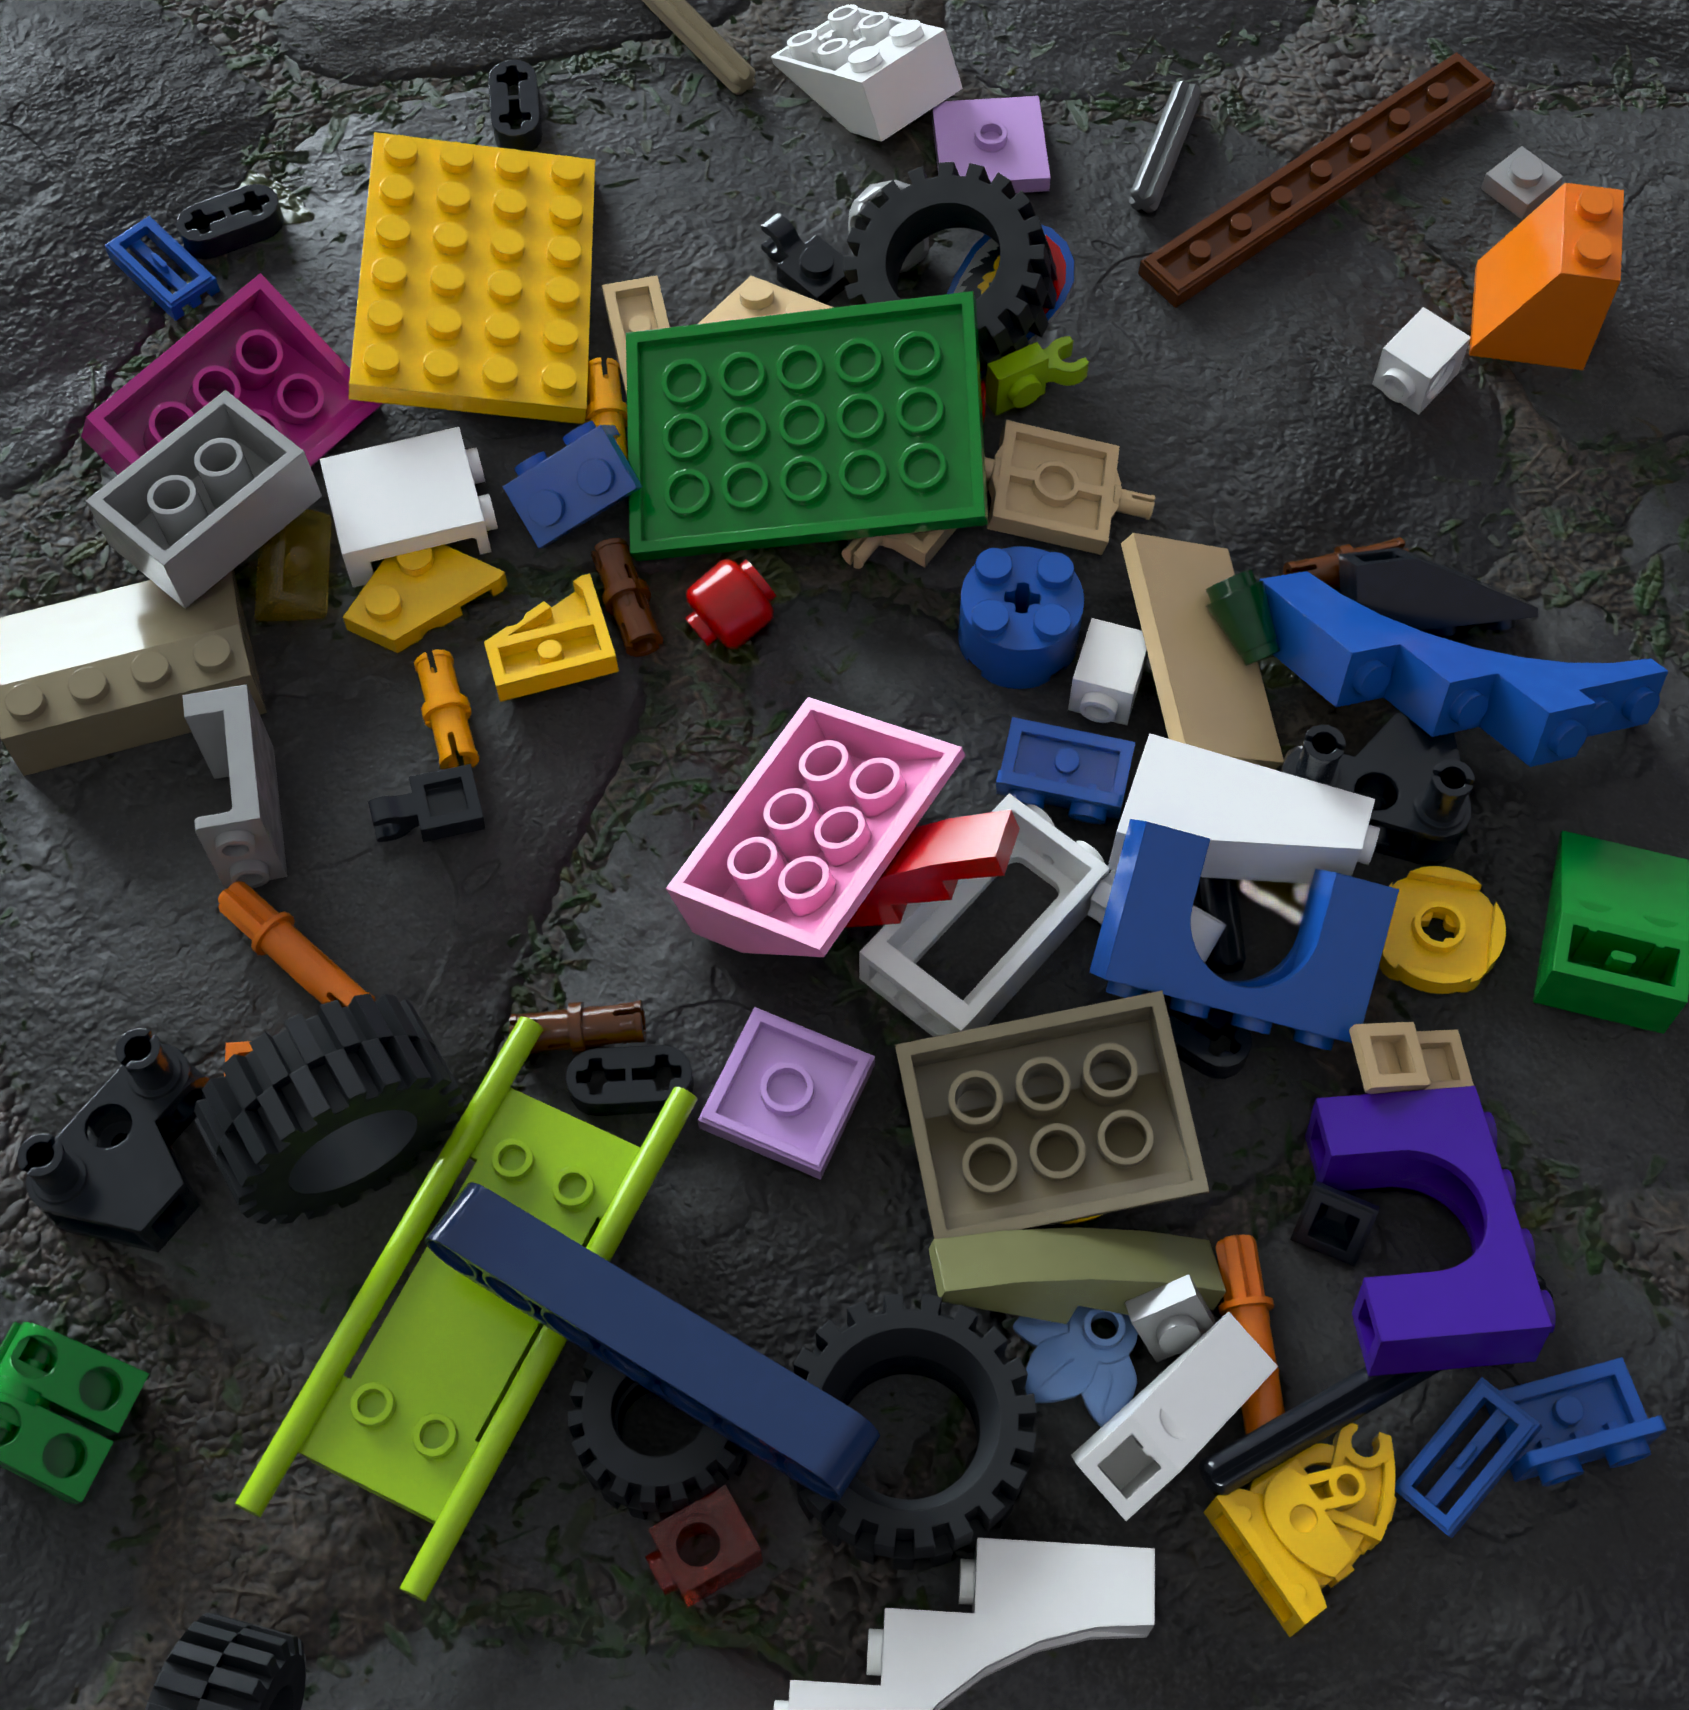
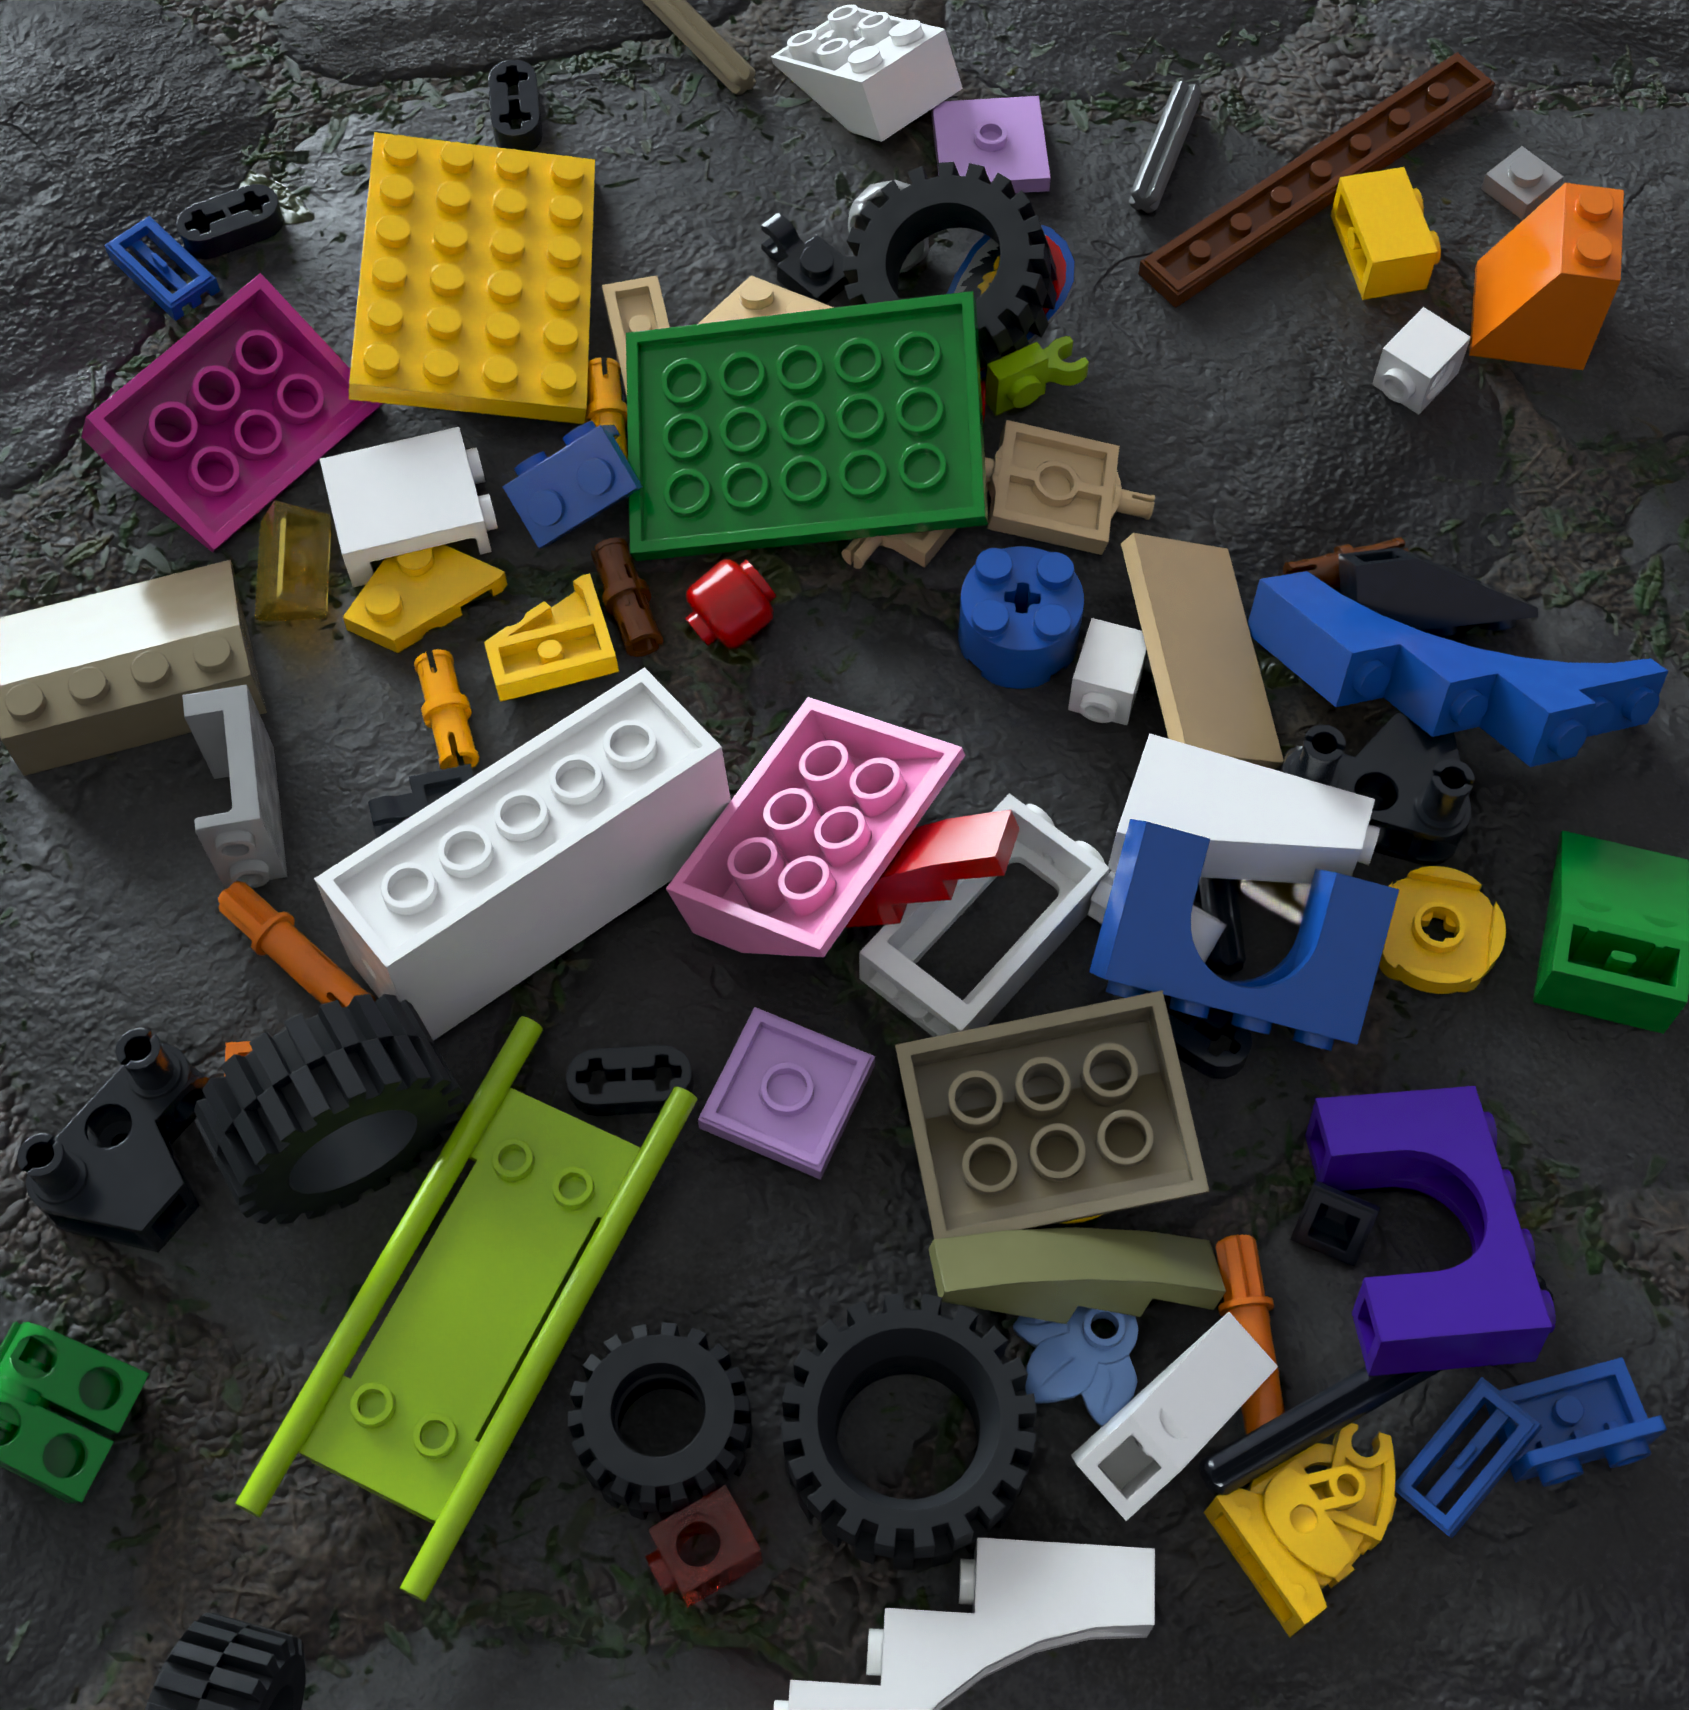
light grey brick [86,390,322,609] -> none
dark blue beam [425,1182,880,1501] -> none
reddish brown pin [509,1000,647,1055] -> none
blue bracket [996,717,1135,824] -> none
light grey plate [1125,1274,1216,1363] -> none
dark green cone [1206,569,1280,666] -> none
tan slope [1349,1022,1474,1094] -> none
none -> white brick [314,667,731,1041]
none -> yellow brick [1330,167,1441,300]

